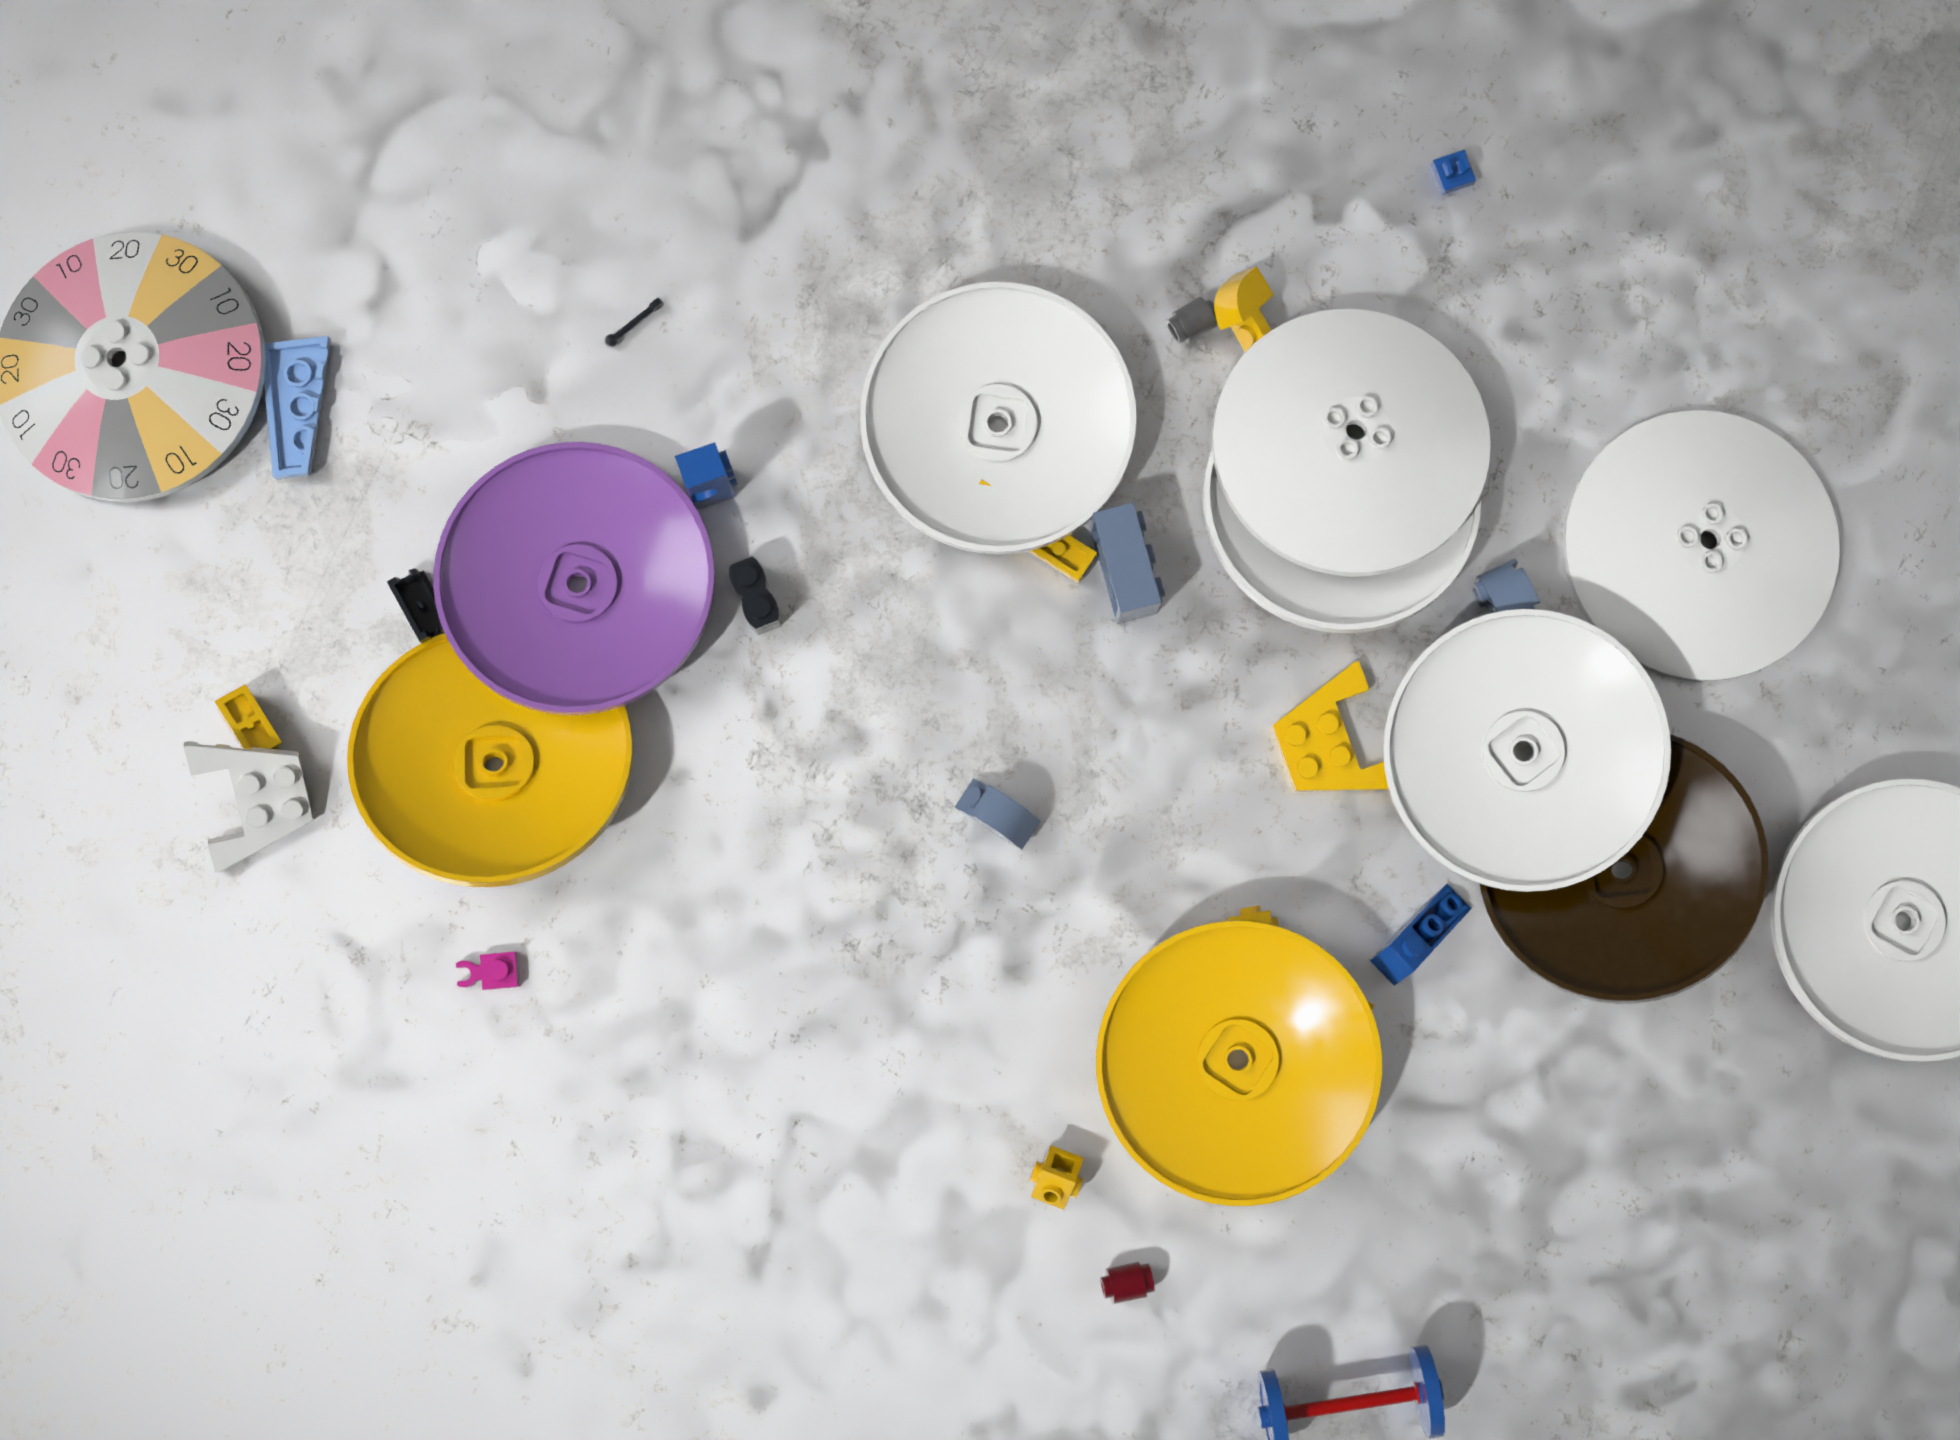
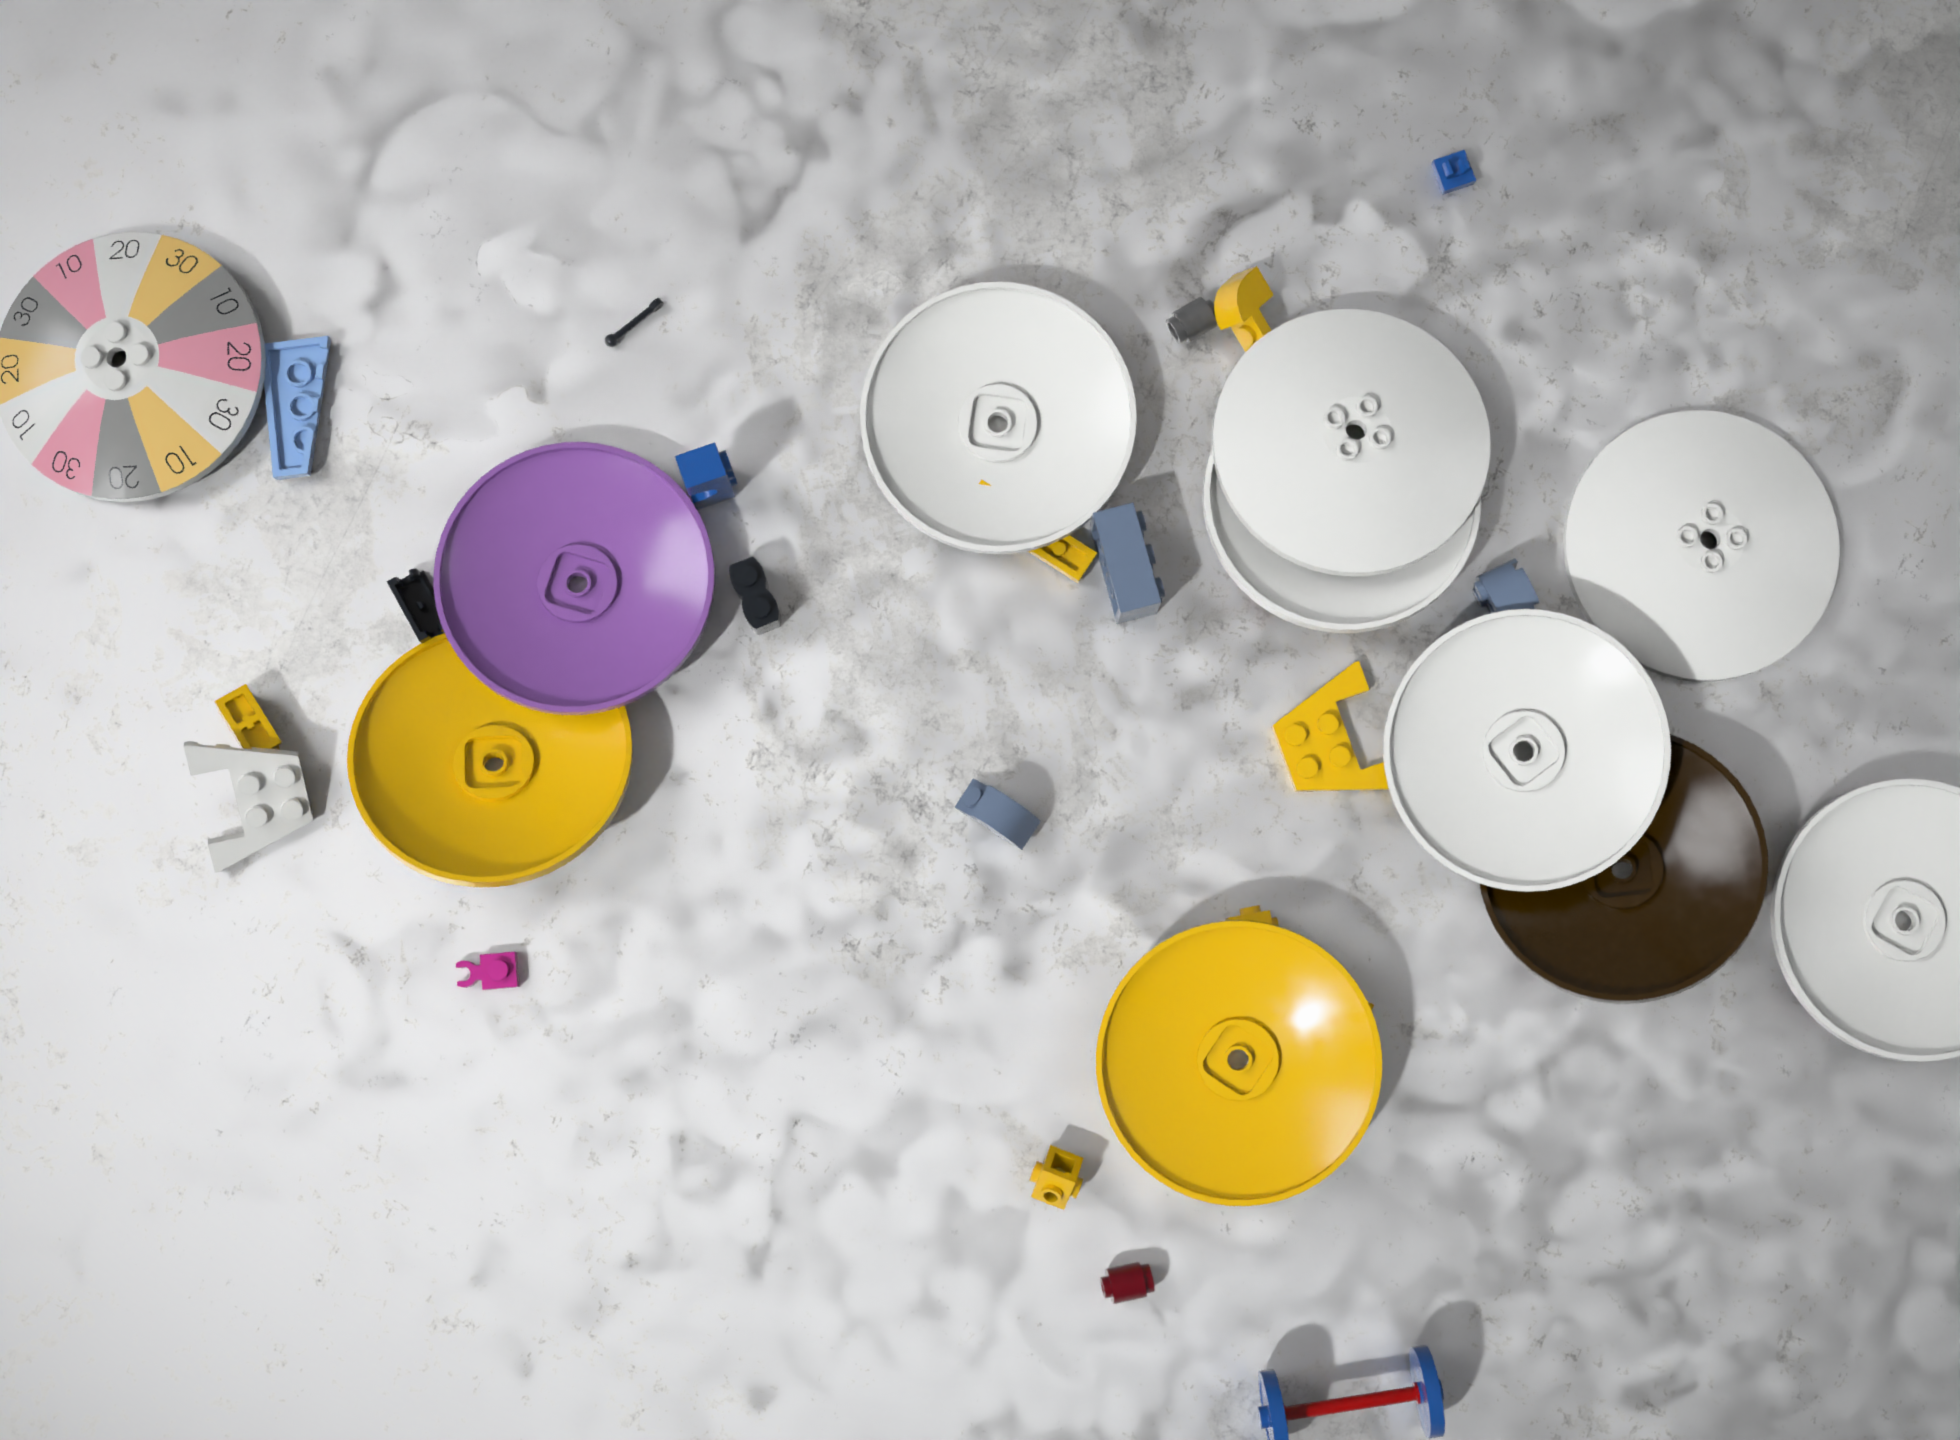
blue slope [1370,884,1472,986] -> none

